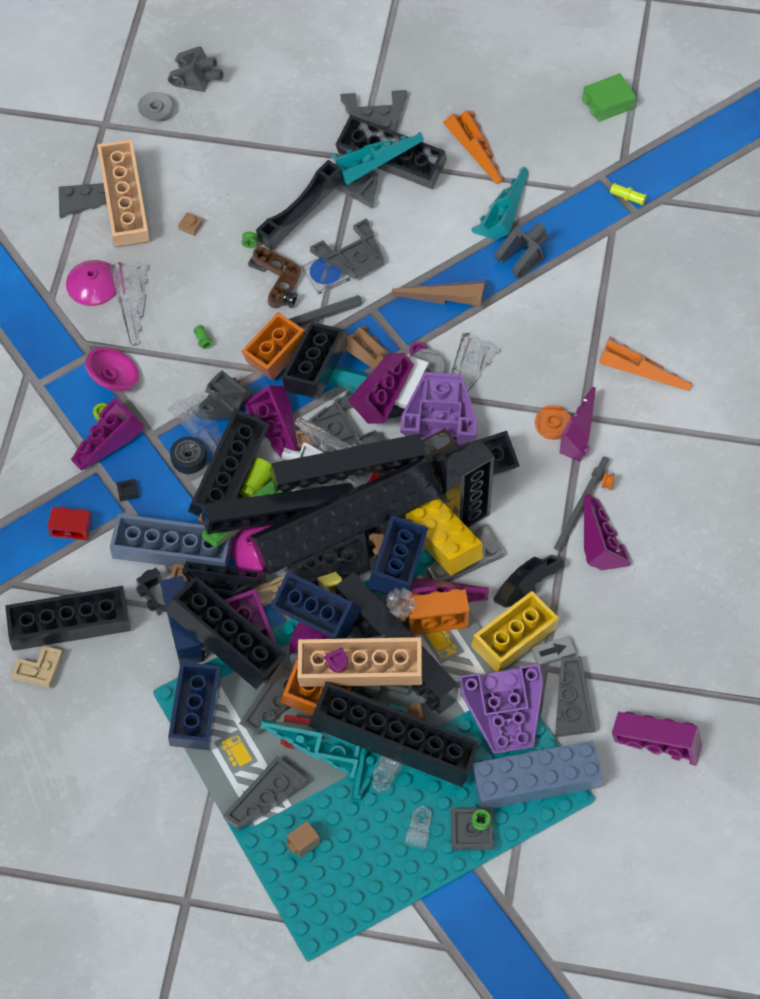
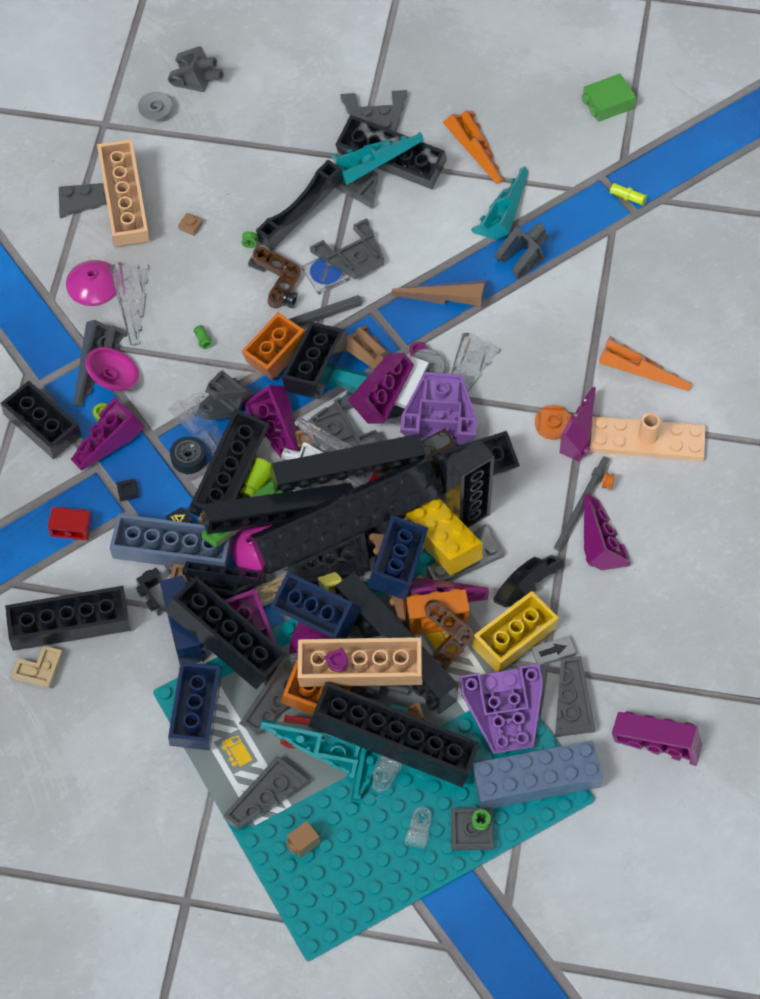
clear brick [386,587,416,618] -> none
none -> black brick [0,380,81,460]
none -> dark grey wedge [73,320,127,407]
none -> black tile [166,507,192,523]
none -> reddish brown beam [424,599,474,670]
none -> light nougat plate [590,413,705,461]

